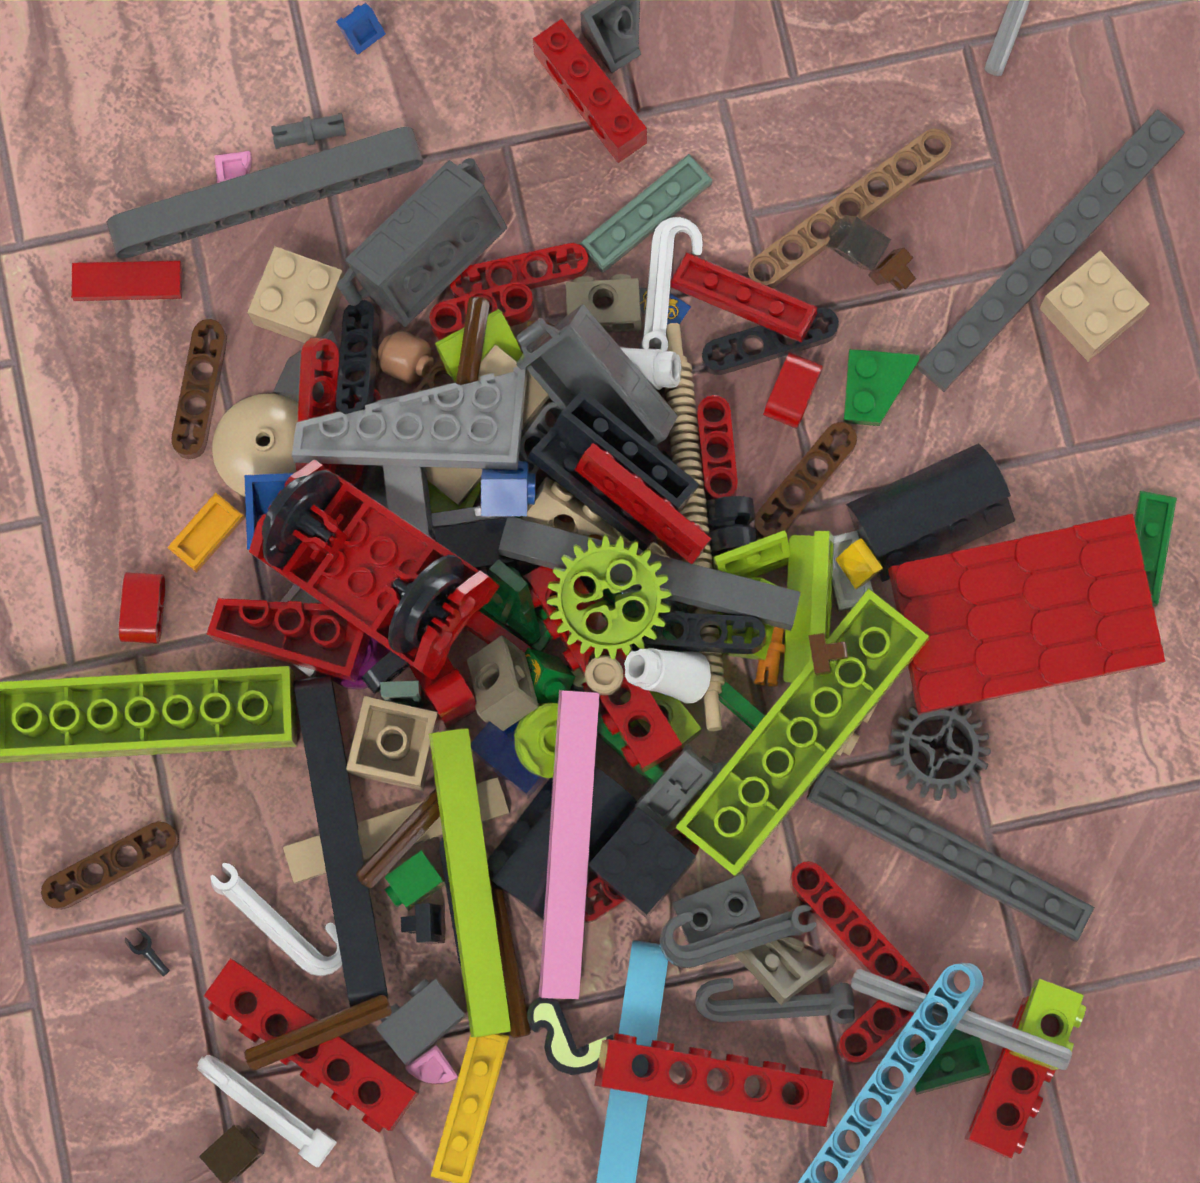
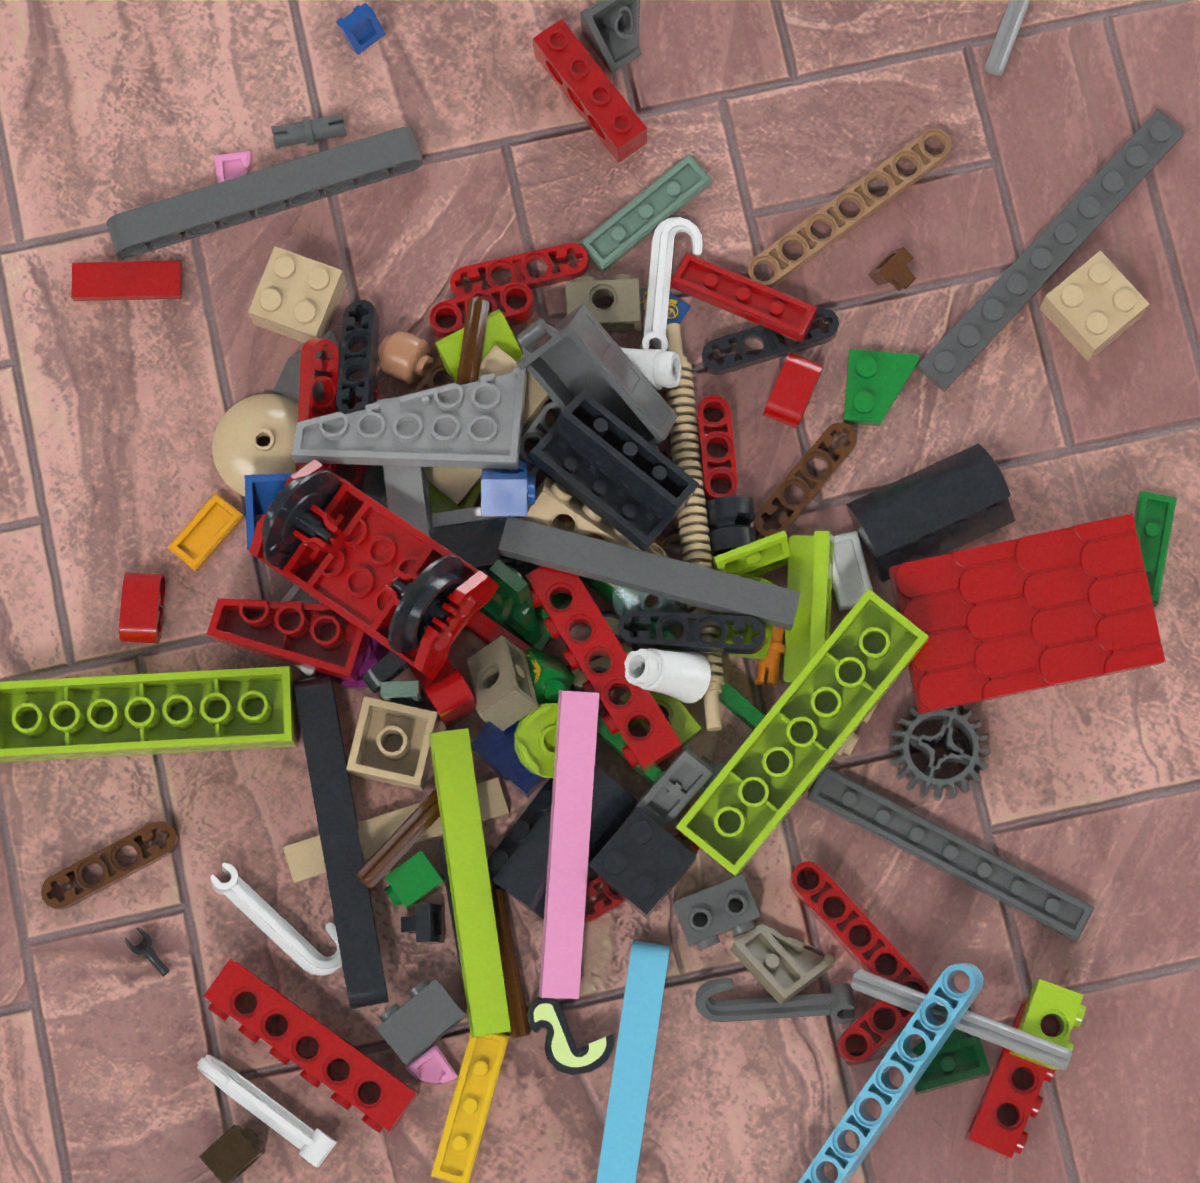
reddish brown beam [171,319,227,459] -> none
reddish brown axle [244,995,392,1070] -> none
dark grey container [337,158,508,327] -> none
lime gear [547,534,671,660] -> none
red plate [575,443,711,564] -> none
tan tile [585,655,624,695] -> none
red brick [594,1033,834,1127] -> none
dark grey piece [660,905,817,968] -> none
reddish brown tile [808,633,848,676] -> none
clear smoke brick [826,215,892,271] -> none
yellow tile [835,538,883,589] -> none

